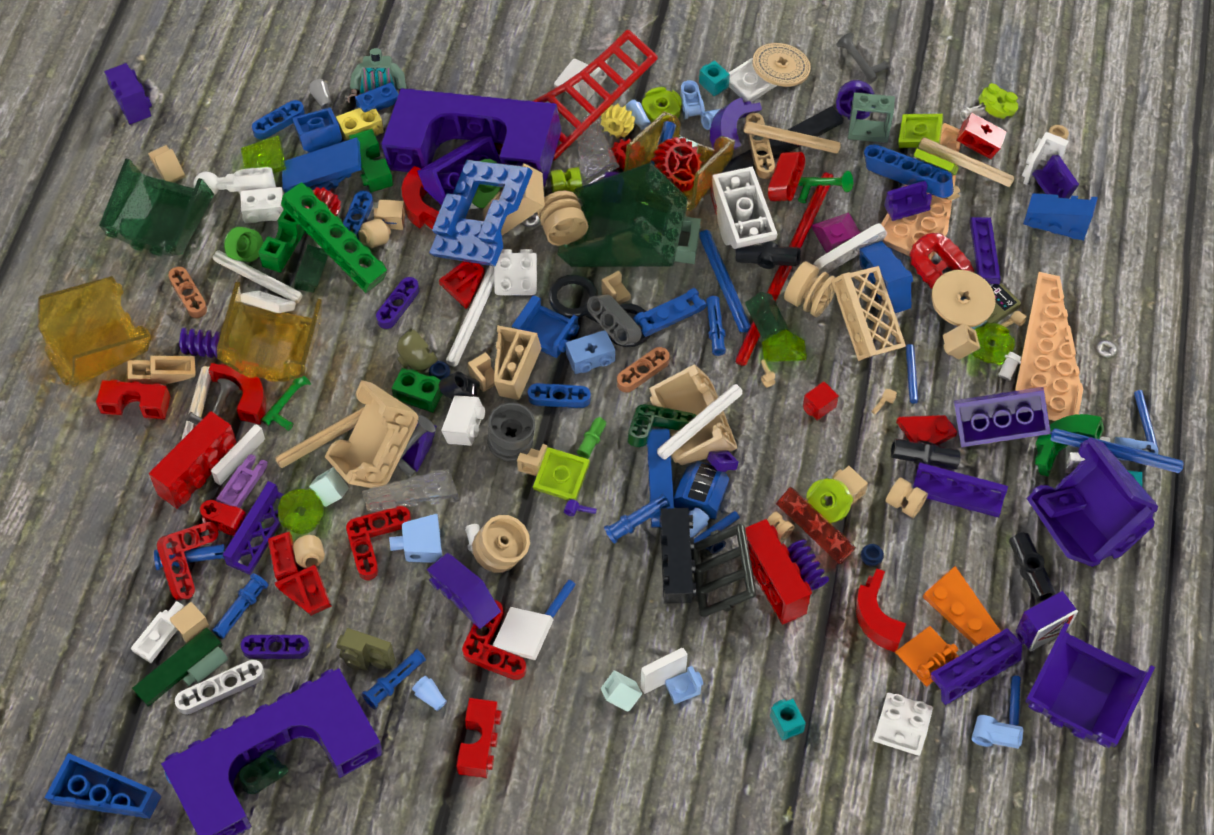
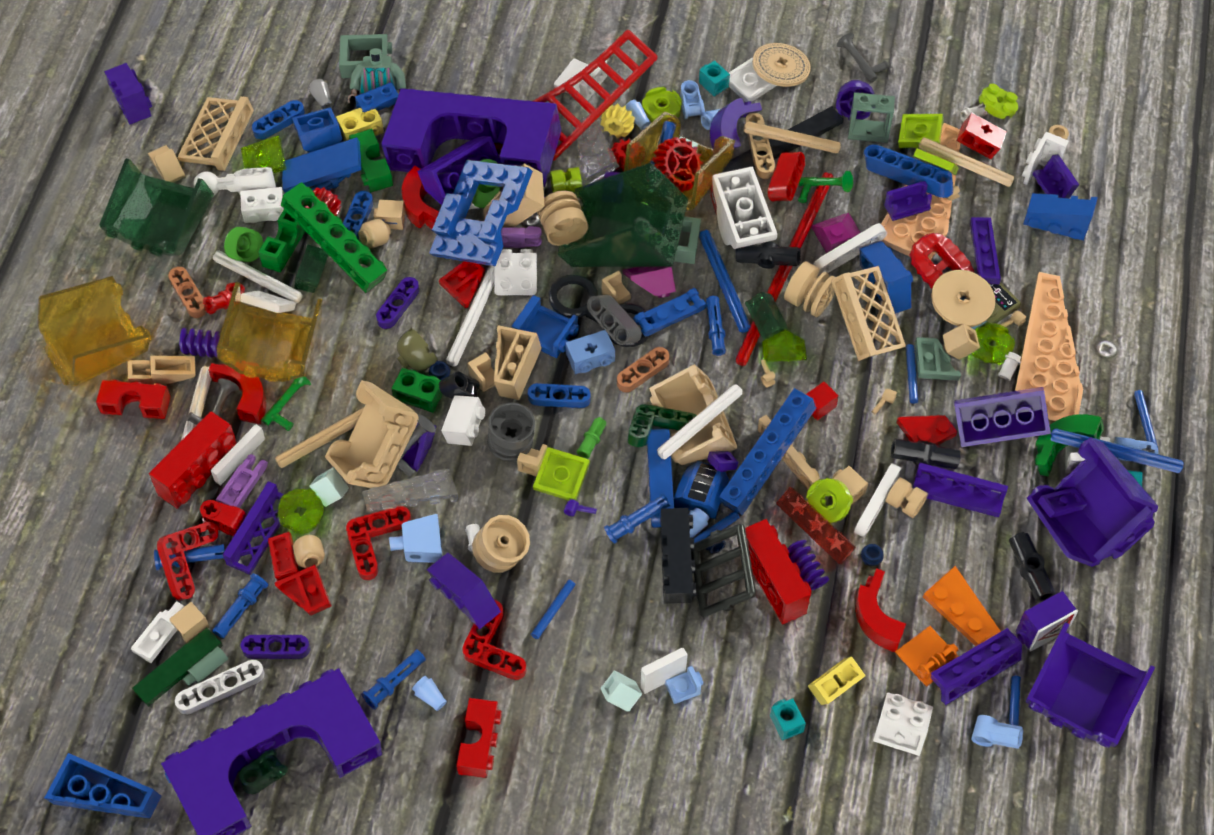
olive plate [336,628,396,671] -> none
white tile [493,607,553,660] -> none
tan wheel [767,511,794,543] -> none
none -> tan fence [177,96,254,171]
none -> red connector [203,282,245,315]
none -> sand green window [339,34,393,78]
none -> medium lavender hinge [501,226,542,248]
none -> magenta slope [622,261,676,298]
none -> blue brick [719,388,816,516]
none -> tan plate [758,415,820,490]
none -> light yellow brick [808,656,865,705]
none -> white beam [854,463,902,538]
none -> sand green wing [915,337,961,381]

